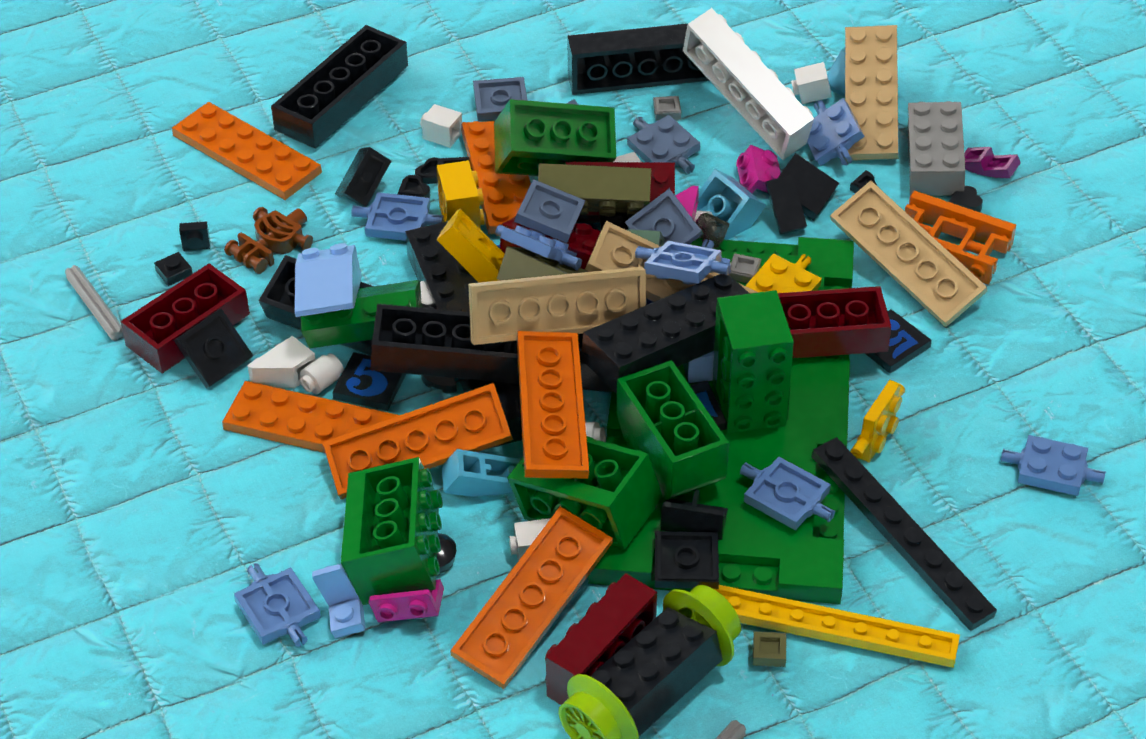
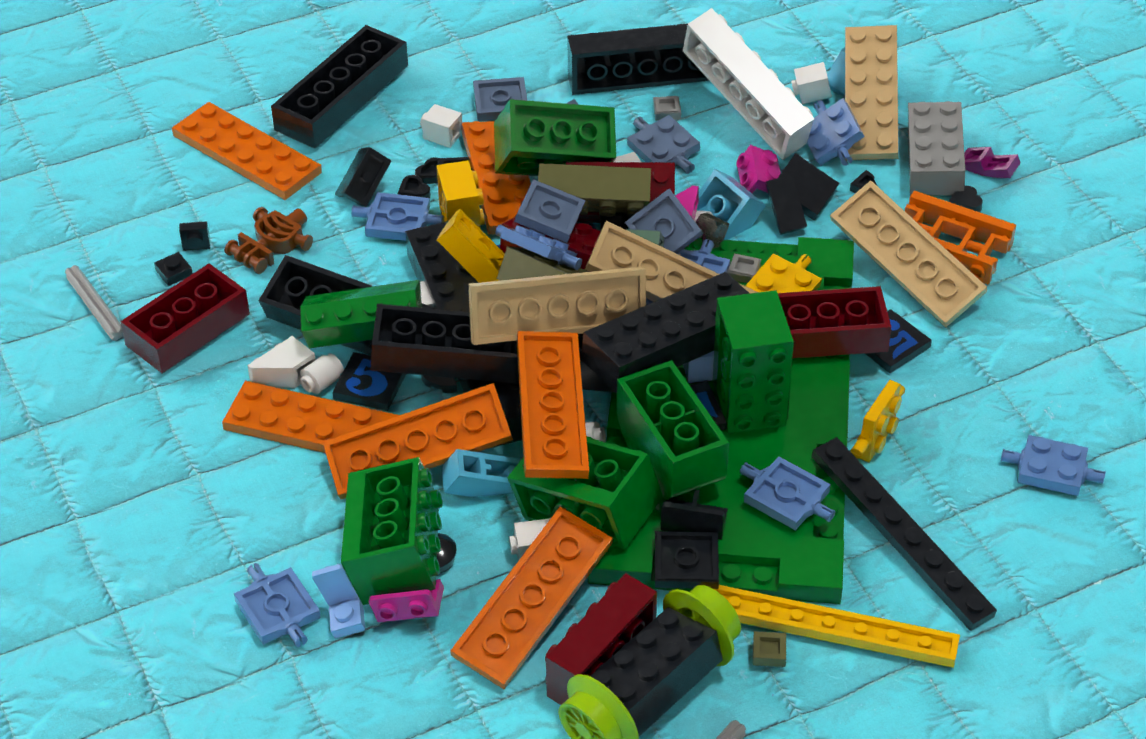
black tile [173,308,253,388] -> none
light blue slope [295,243,362,317] -> none
medium blue plate [635,241,732,285] -> none

